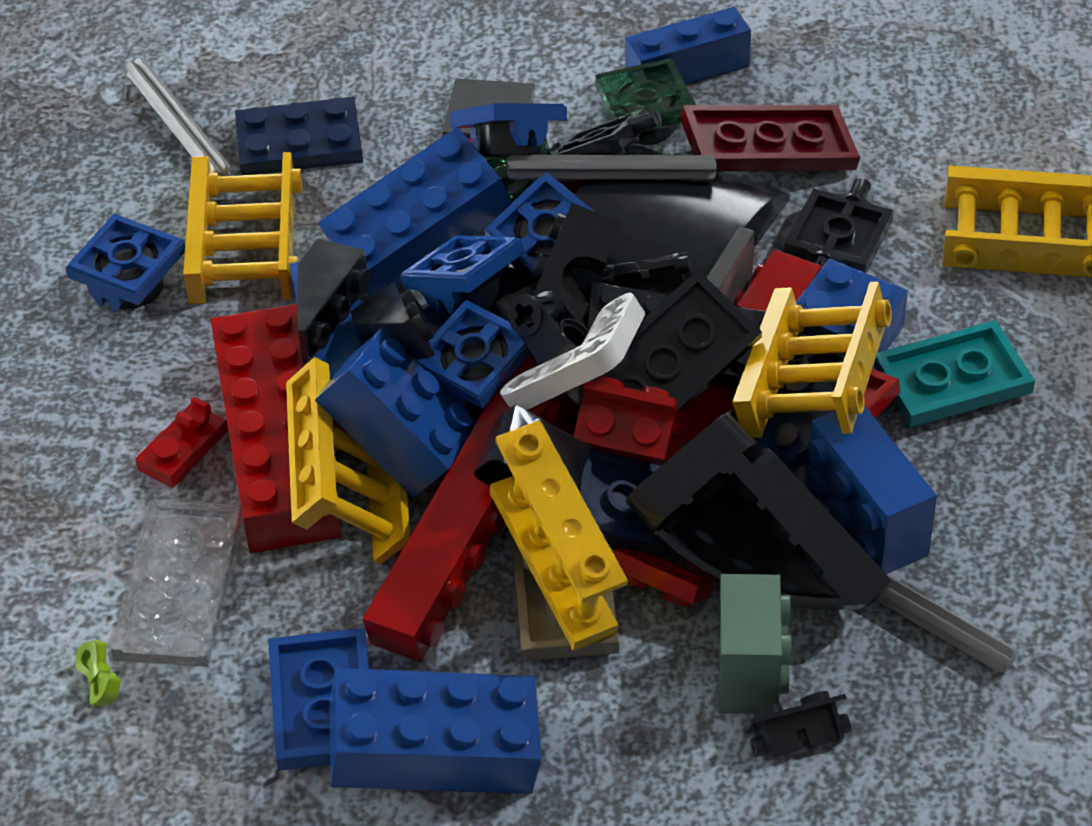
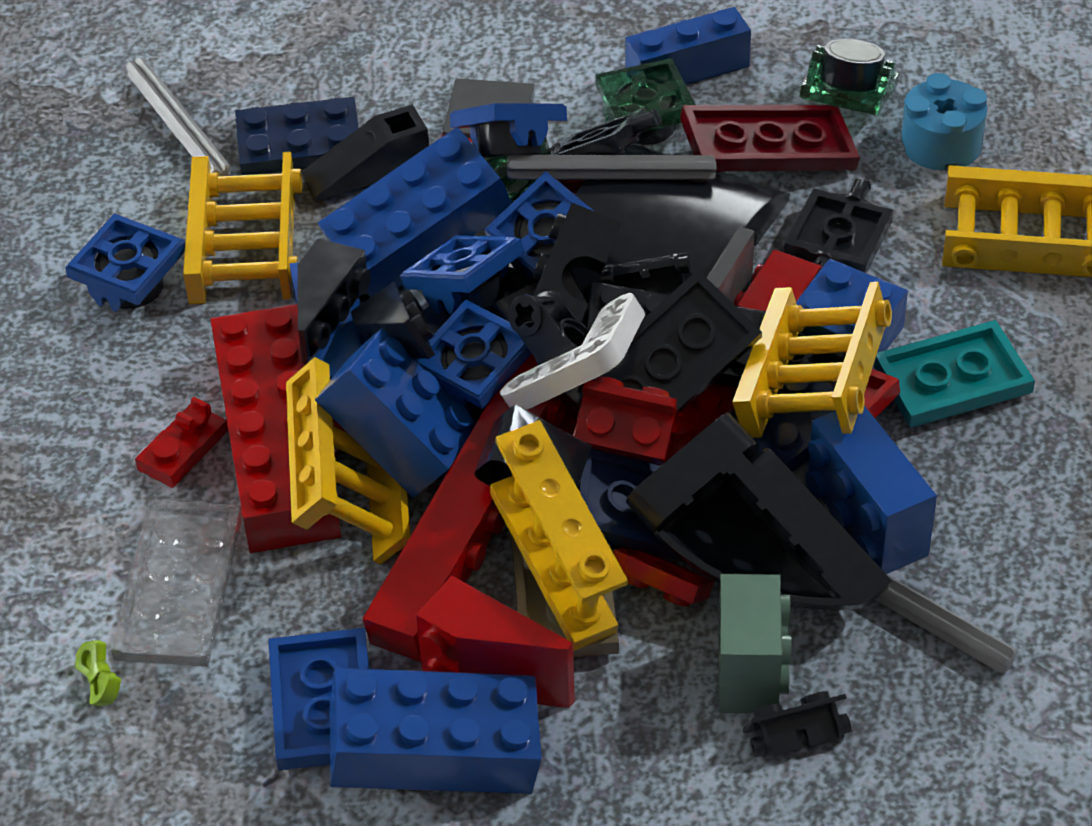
none -> black slope [301,104,429,202]
none -> red slope [416,576,575,708]
none -> piece [799,39,899,116]
none -> dark azure brick [901,73,987,170]

